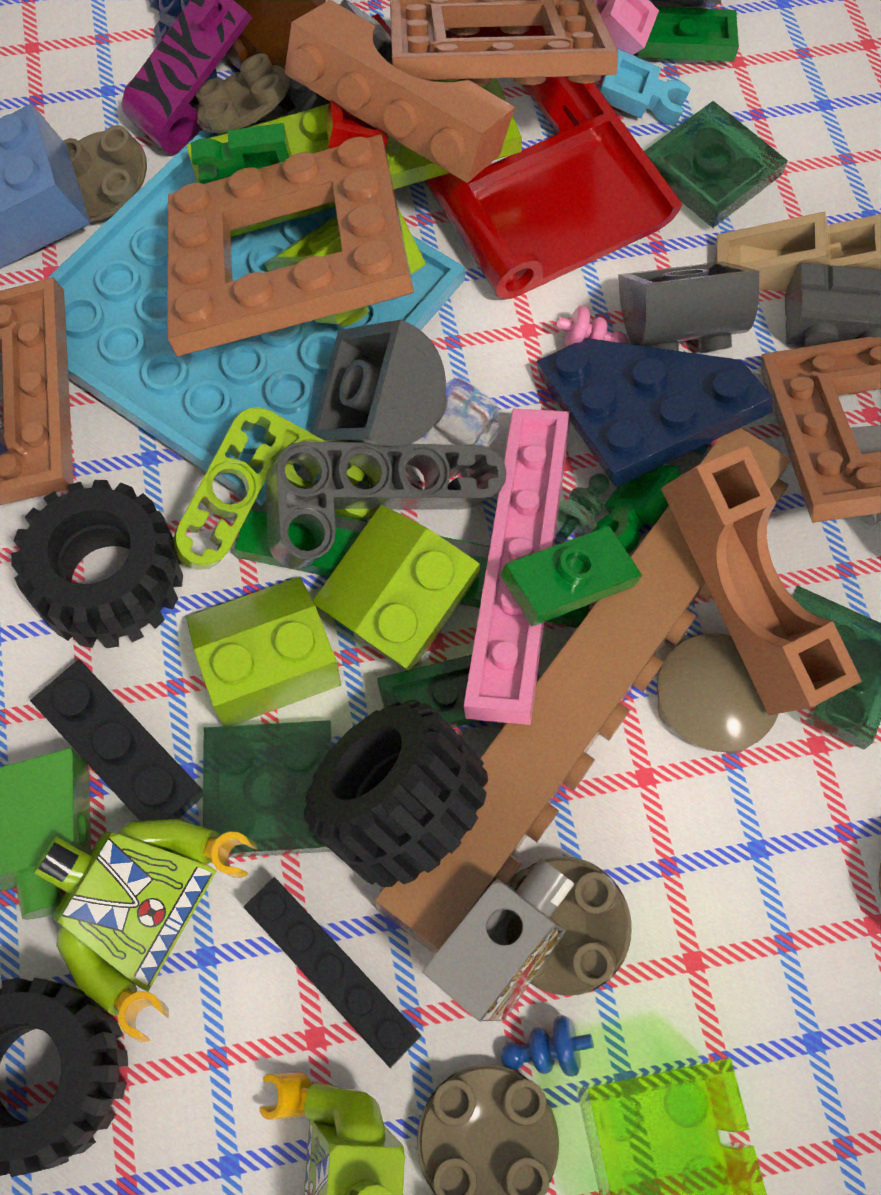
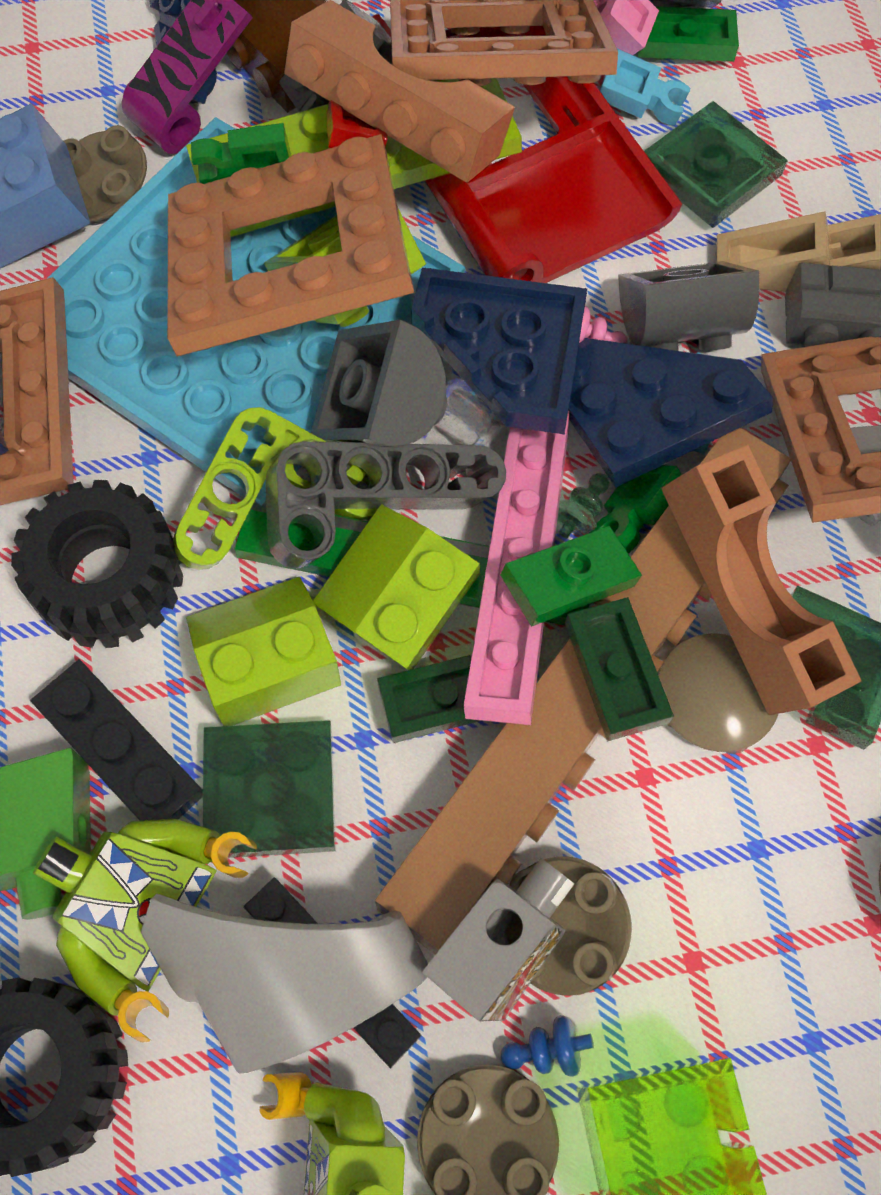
dark tan dish [195,53,291,134] -> none
black tyre [303,700,488,887] -> none
none -> light grey panel [141,894,428,1074]
none -> dark blue plate [411,267,587,435]
none -> dark green plate [565,597,674,742]

